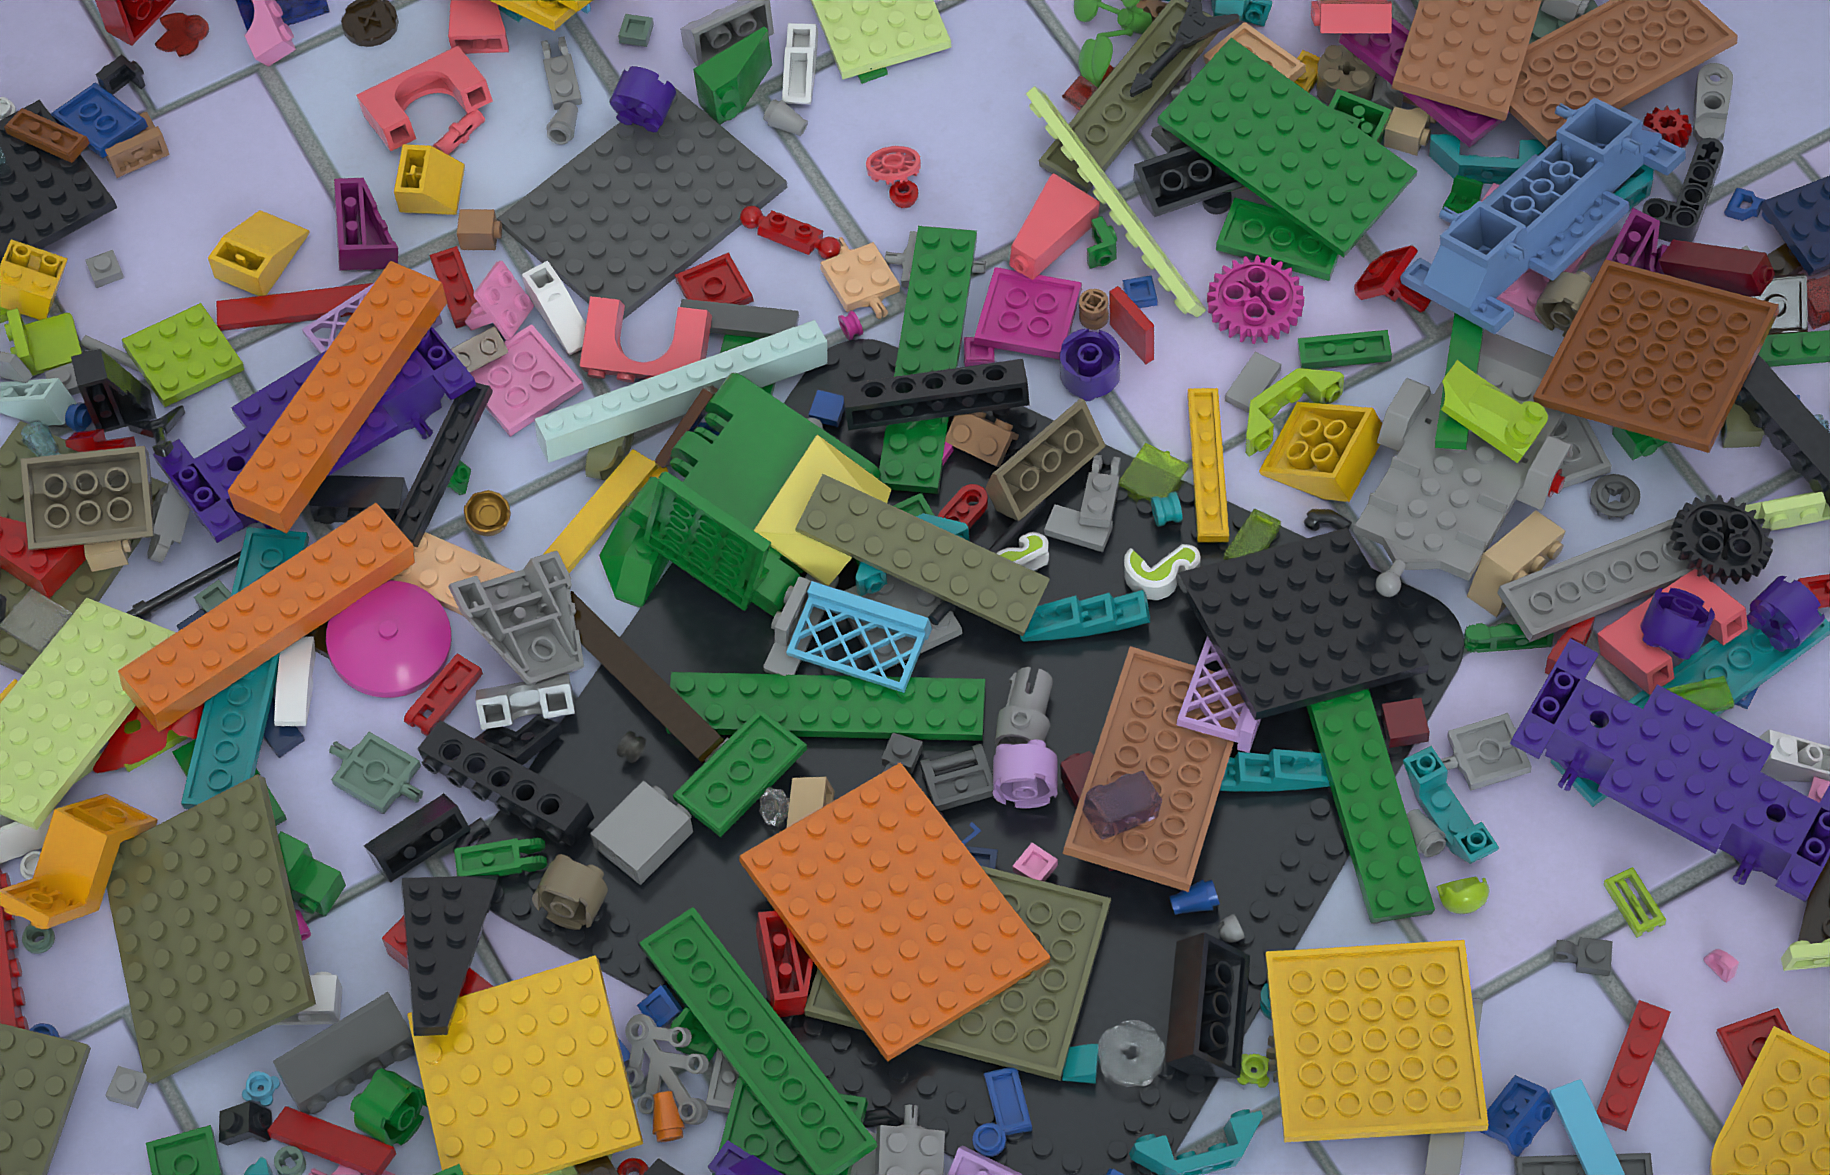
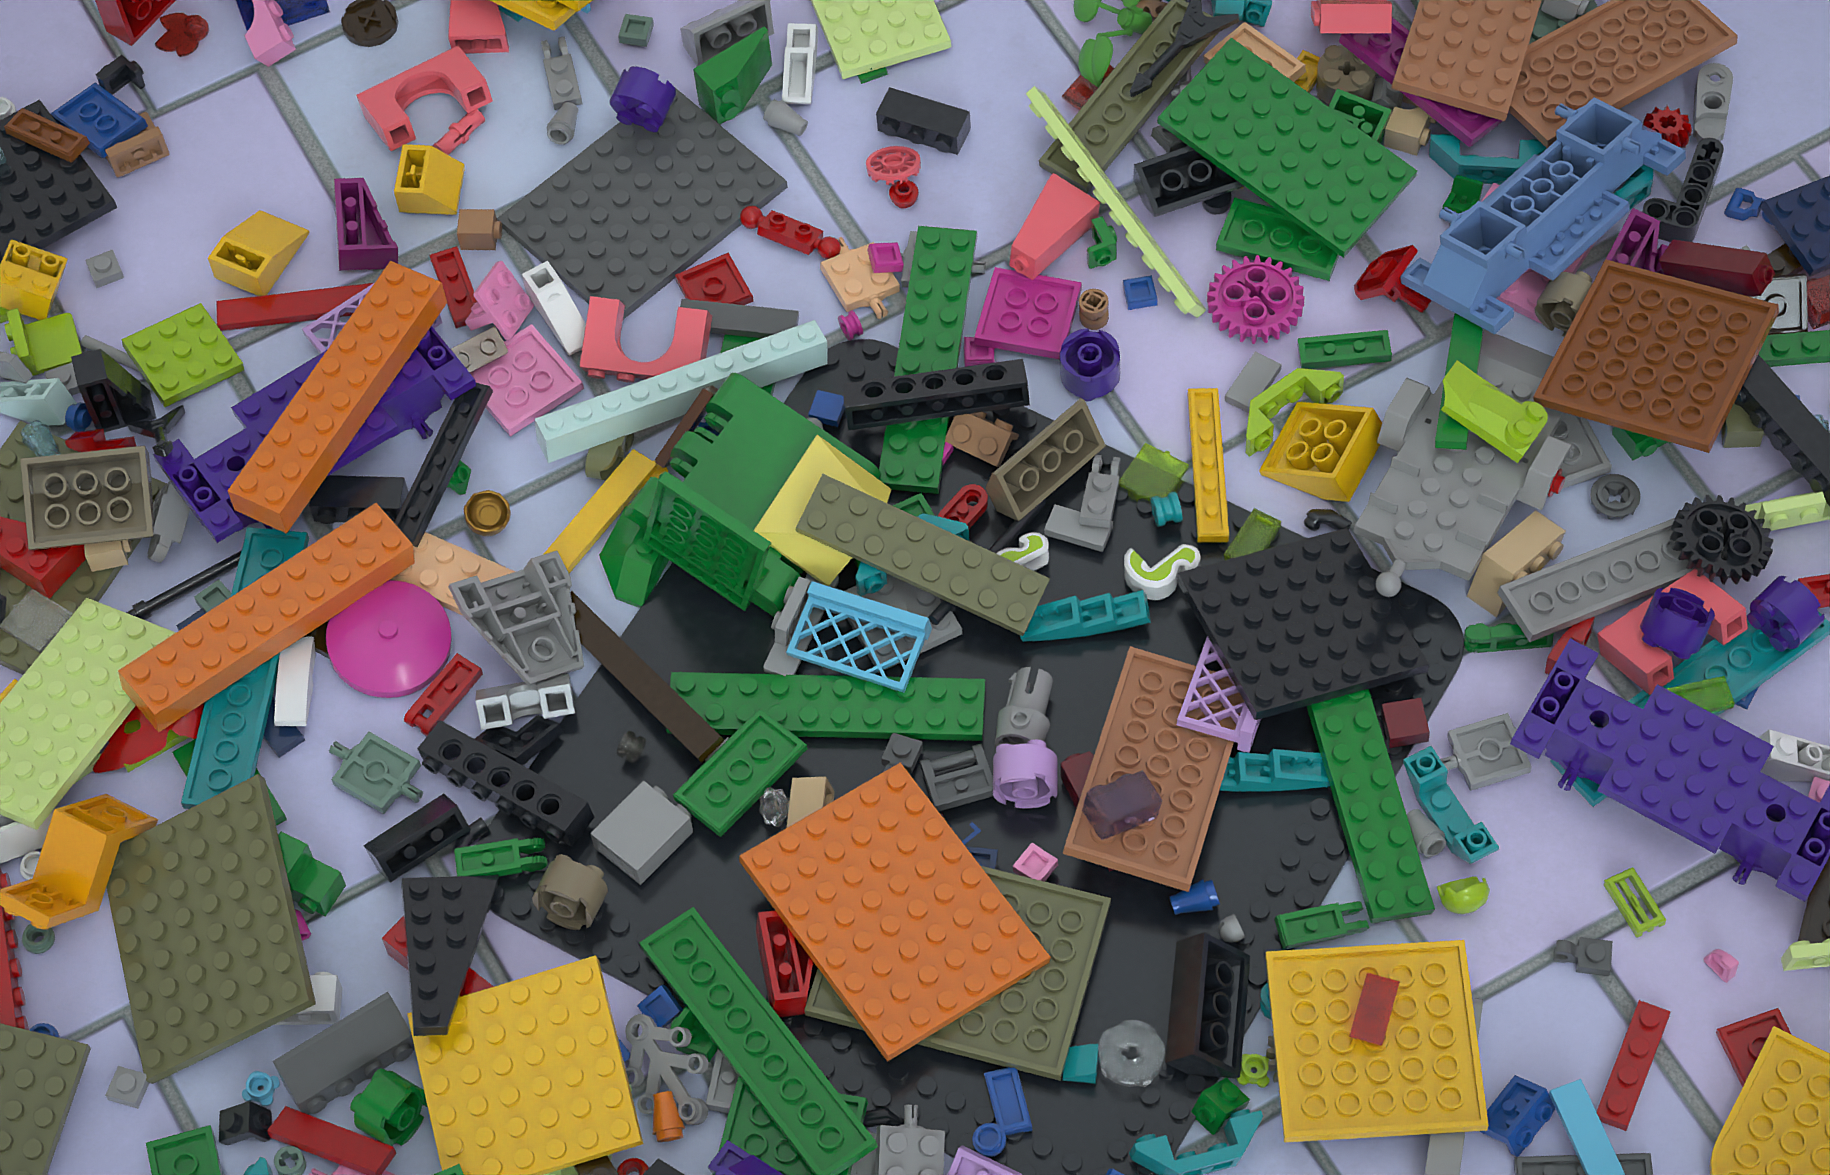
red tile [1109,286,1154,365] -> none
none -> dark pink tile [867,242,904,273]
none -> black brick [876,87,971,155]
none -> green bracket [1191,1078,1250,1135]
none -> green hinge [1274,901,1369,950]
none -> clear red slope [1349,973,1400,1046]

